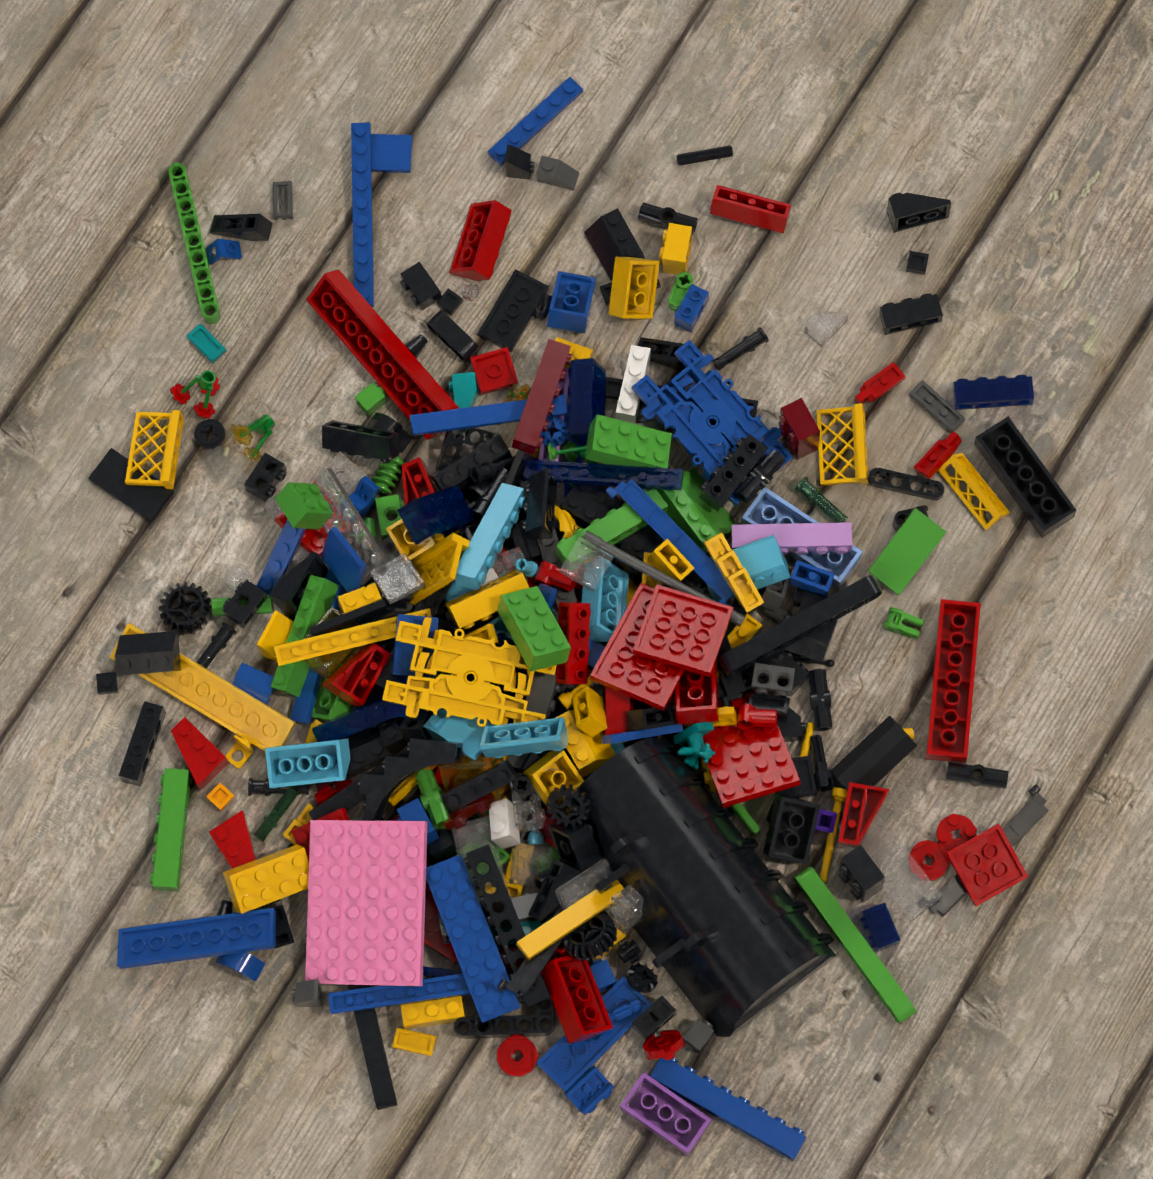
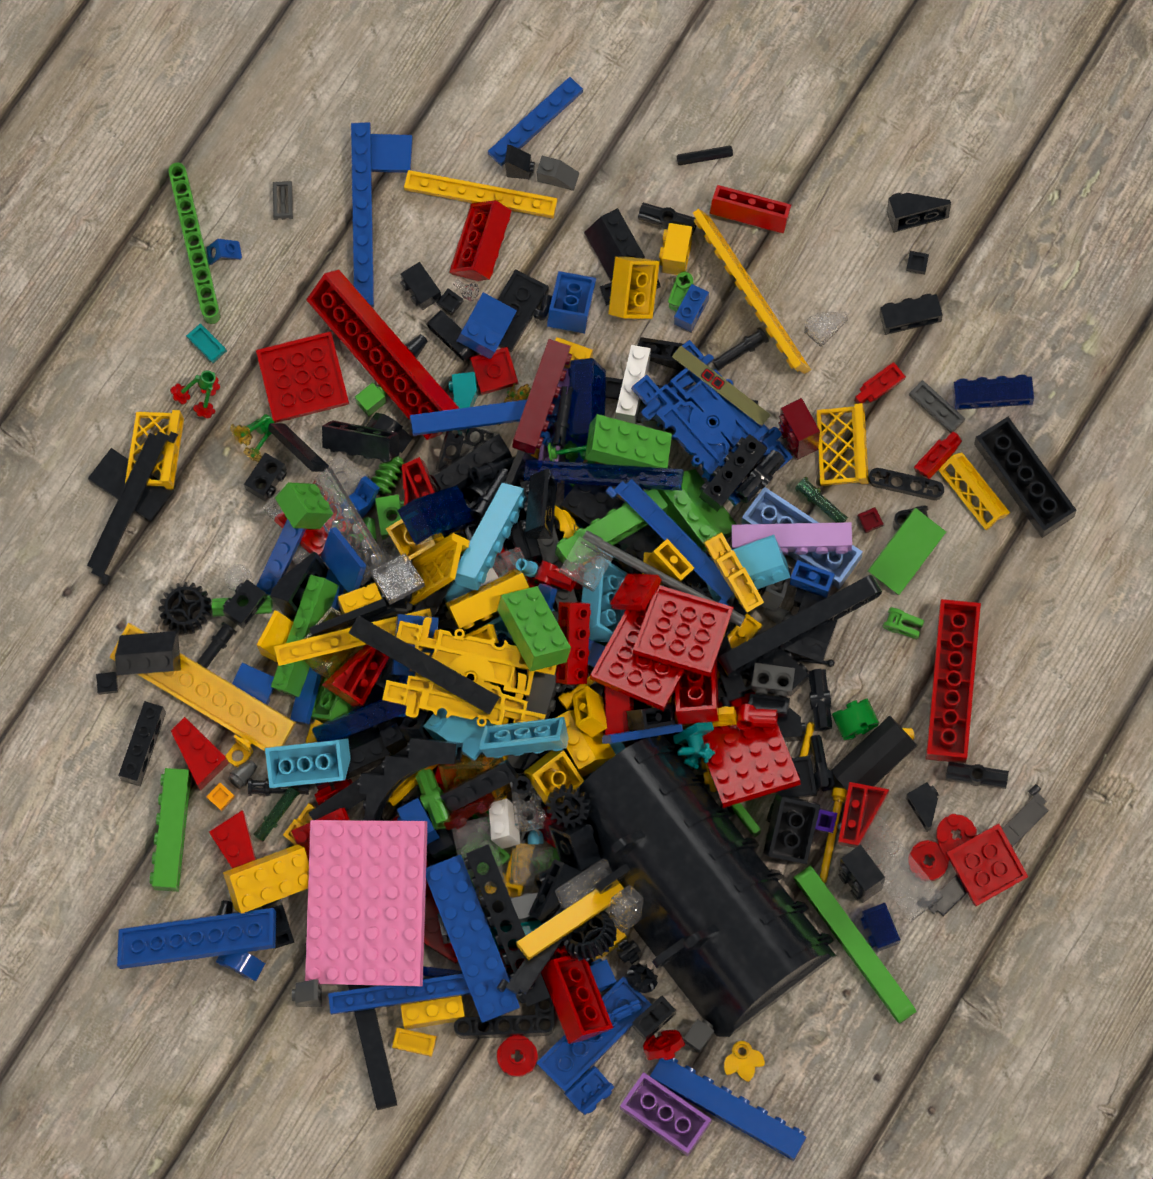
black gear [194,419,225,449] -> none
black slope [210,214,273,241] -> none
none -> black piece [87,431,178,585]
none -> dark grey cone [228,759,257,789]
none -> red plate [256,331,349,423]
none -> black tile [268,423,329,472]
none -> black plate [349,616,500,715]
none -> yellow plate [404,170,558,219]
none -> blue slope [457,292,517,360]
none -> black pin [552,386,574,447]
none -> red plate [610,574,662,611]
none -> olive sticker [672,346,770,426]
none -> yellow plate [693,208,811,374]
none -> yellow plate [724,1041,765,1082]
none -> green brick [832,698,879,741]
none -> dark red tile [857,507,884,534]
none -> black slope [906,782,939,832]

